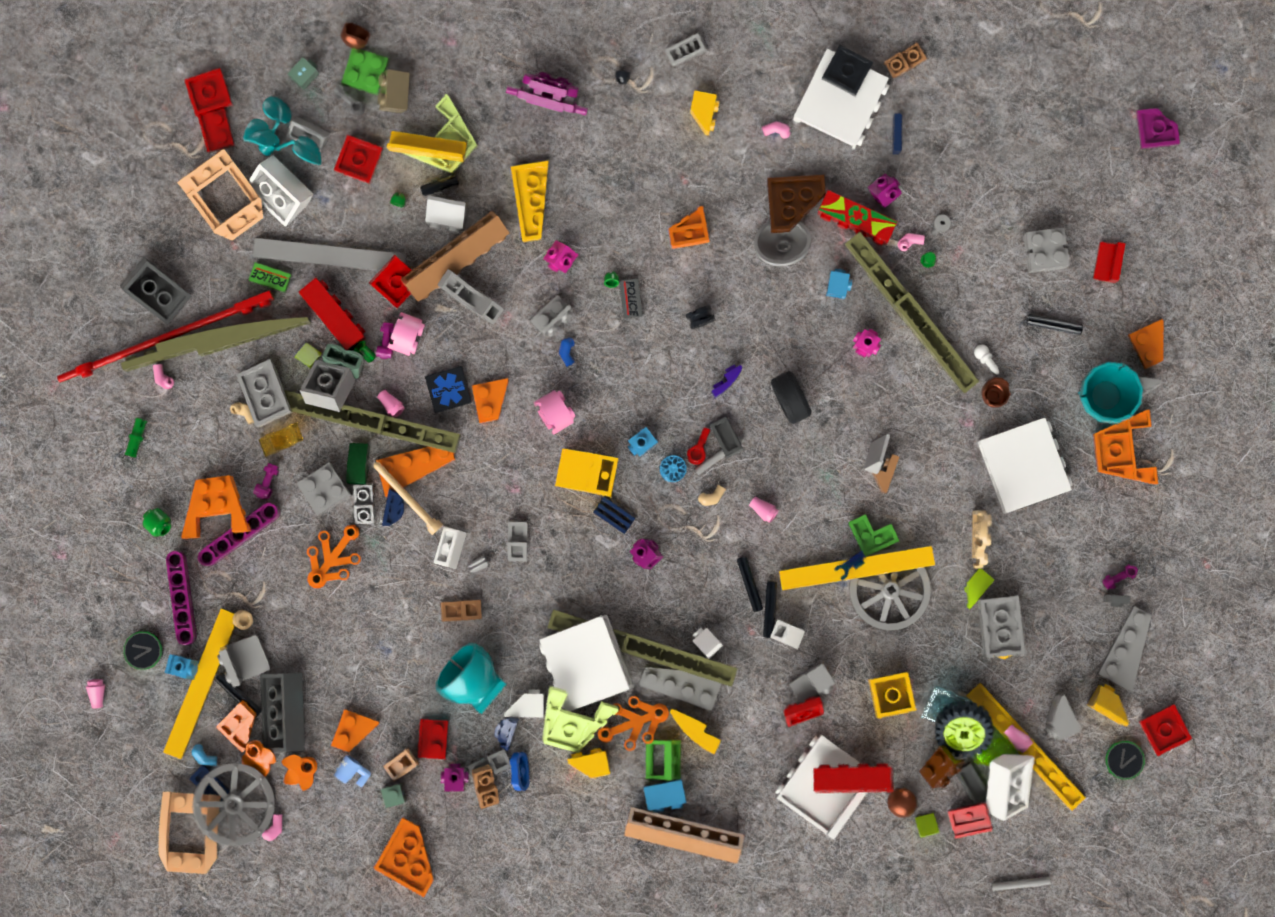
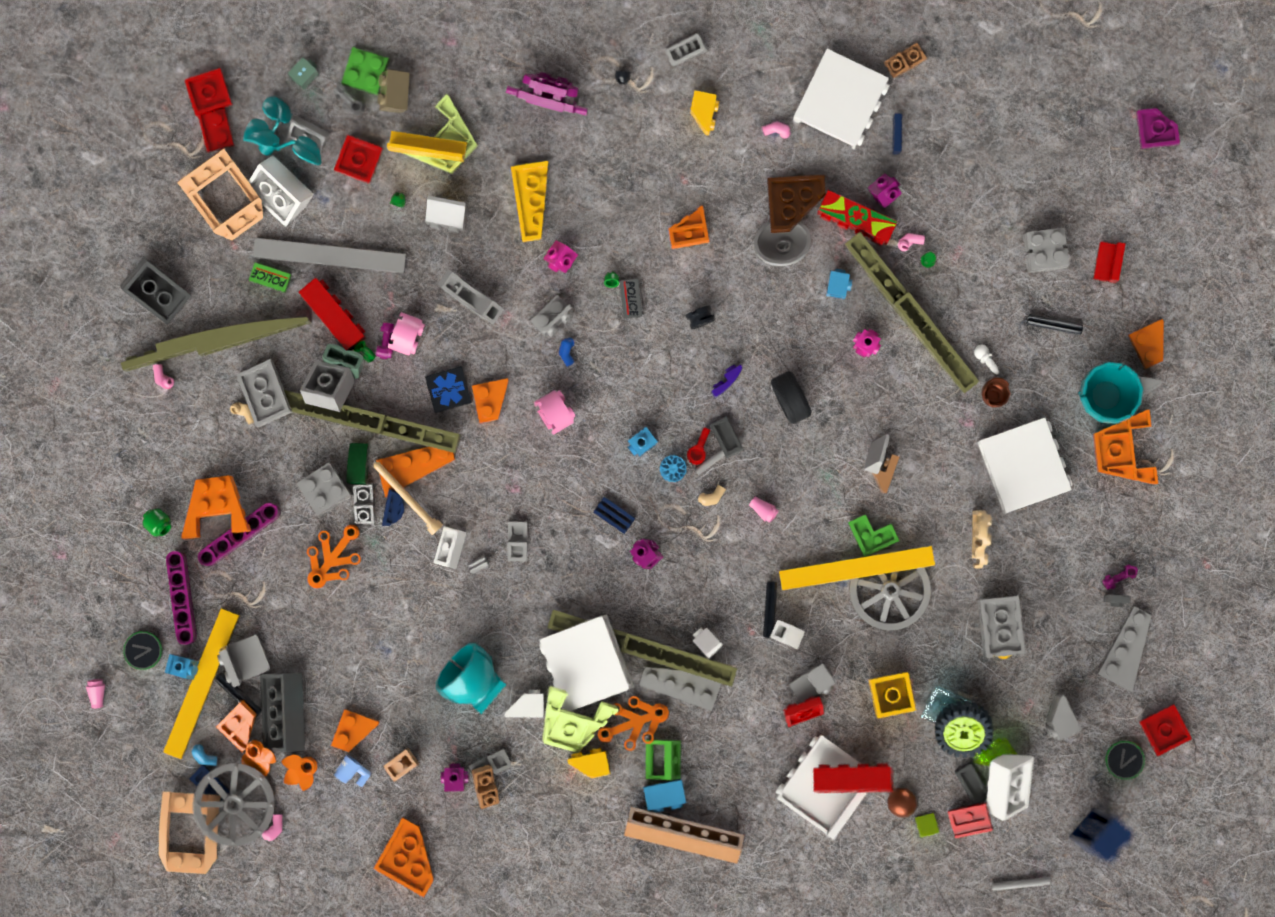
red bar [57,291,275,383] -> none
green pin [124,418,148,458] -> none
tan tile [232,610,253,630] -> none
magenta bar [253,463,279,500] -> none
clear yellow slope [258,422,304,457] -> none
lime slope [294,342,322,368] -> none
copper hair [341,22,370,49] -> none
red plate [369,255,412,309] -> none
bright pink cone [377,390,405,418] -> none
sand green brick [381,783,407,808] -> none
medium nougat brick [401,211,509,301] -> none
red plate [417,719,449,760] -> none
black axle [420,173,459,196] -> none
medium nougat slope [440,600,482,622] -> none
tile [495,717,519,751] -> none
blue plate [510,752,530,791] -> none
yellow slope [555,448,619,497] -> none
yellow slope [670,708,721,754] -> none
black axle [737,556,763,612] -> none
black tile [822,45,873,96] -> none
plate [834,551,866,580] -> none
reddish brown bracket [919,745,965,789] -> none
light grey piece [931,214,951,236] -> none
lime slope [964,569,994,609] -> none
yellow tile [966,683,1086,811] -> none
bright pink cone [1004,725,1033,753] -> none
yellow slope [1087,684,1129,727] -> none
none -> dark blue brick [1069,808,1134,864]

